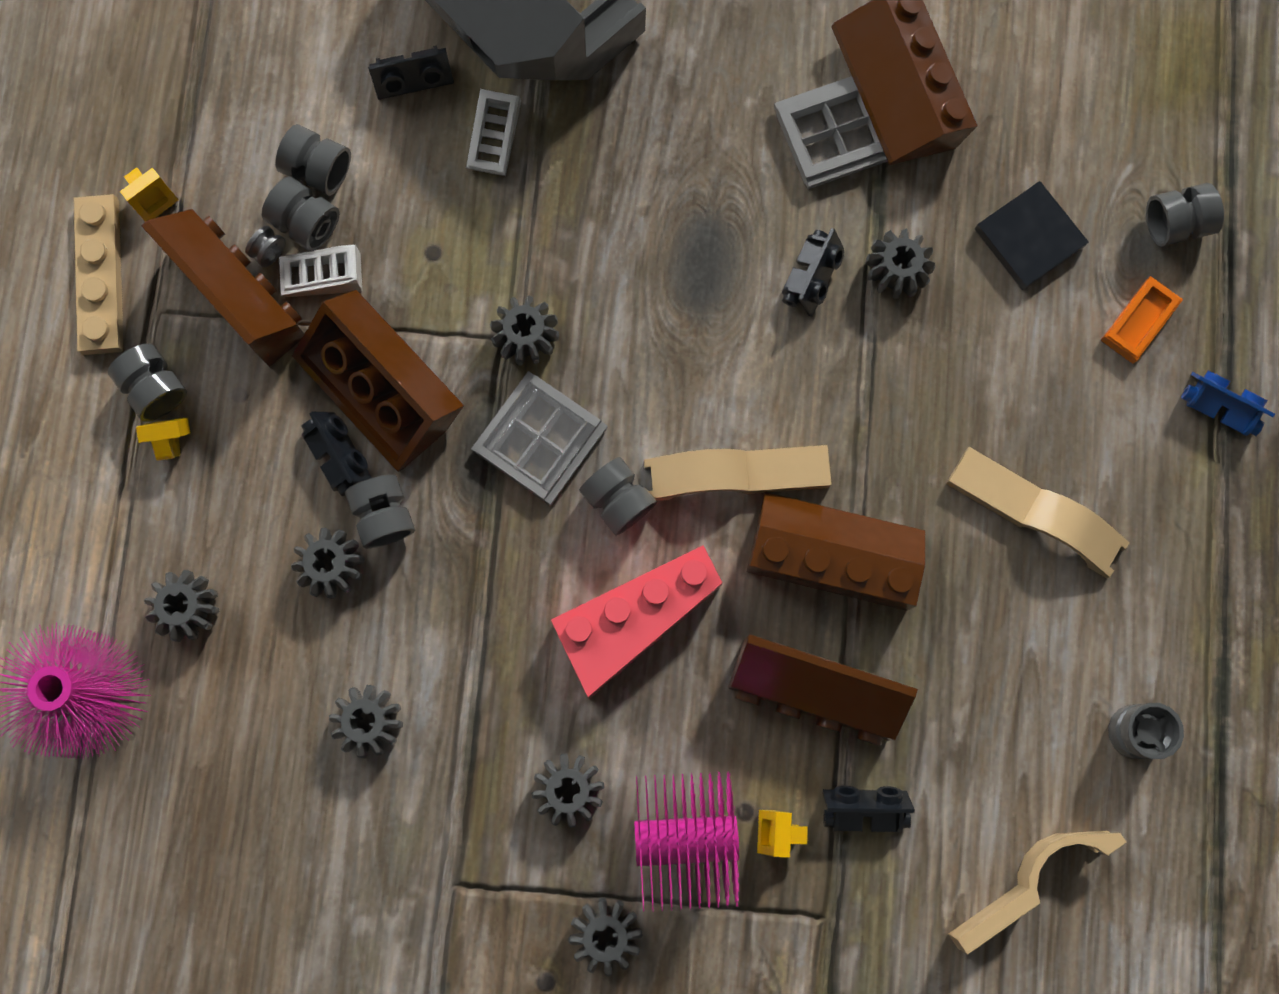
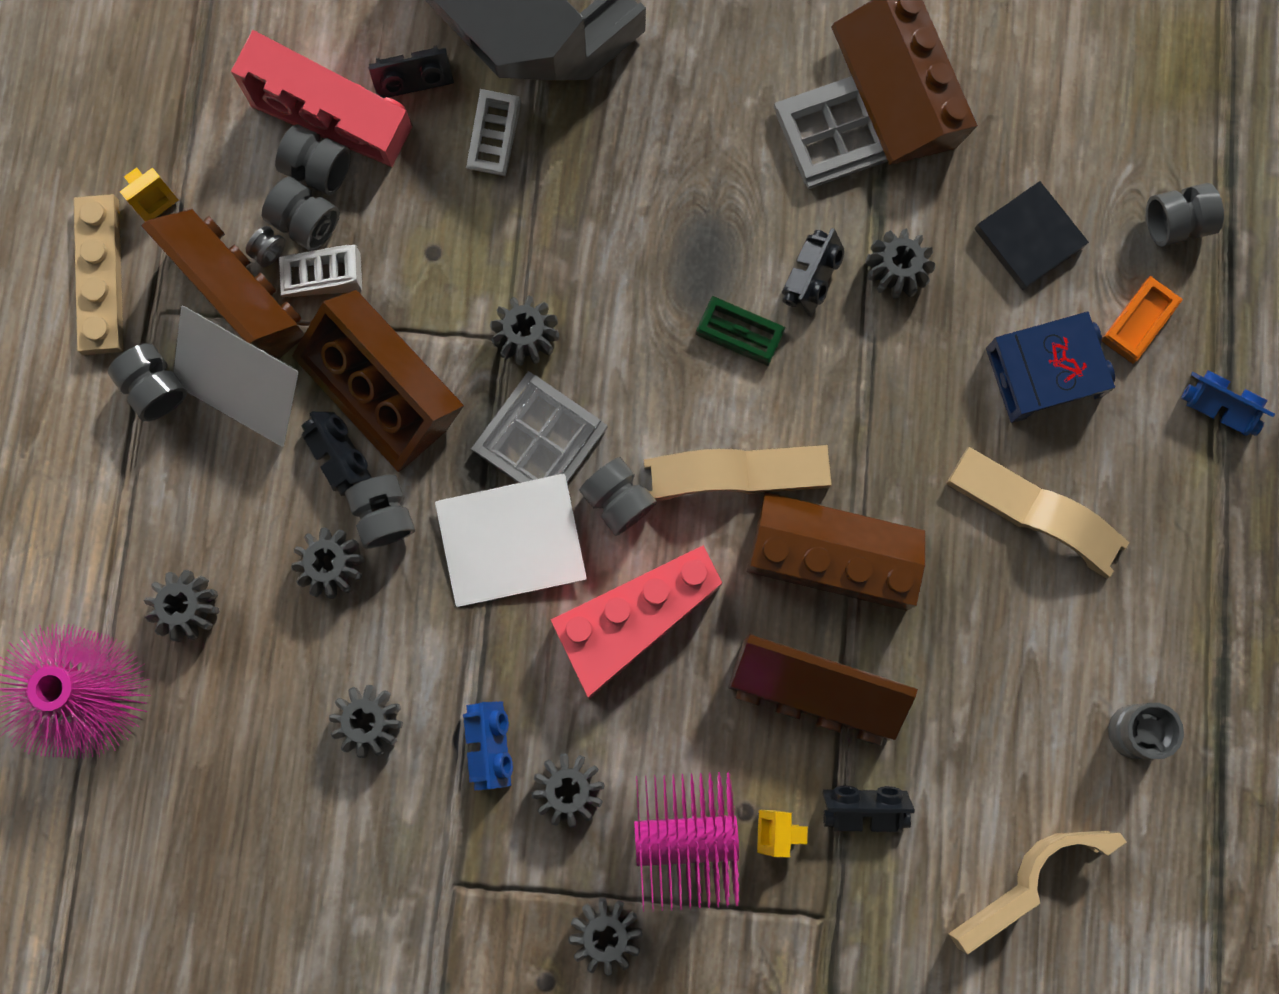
yellow tile [135,417,191,461] -> none
none -> white sticker [174,305,298,447]
none -> coral wedge [231,30,412,167]
none -> white sticker [435,474,587,607]
none -> blue hinge [463,701,513,791]
none -> dark green tile [695,296,786,366]
none -> dark blue panel [986,311,1115,423]

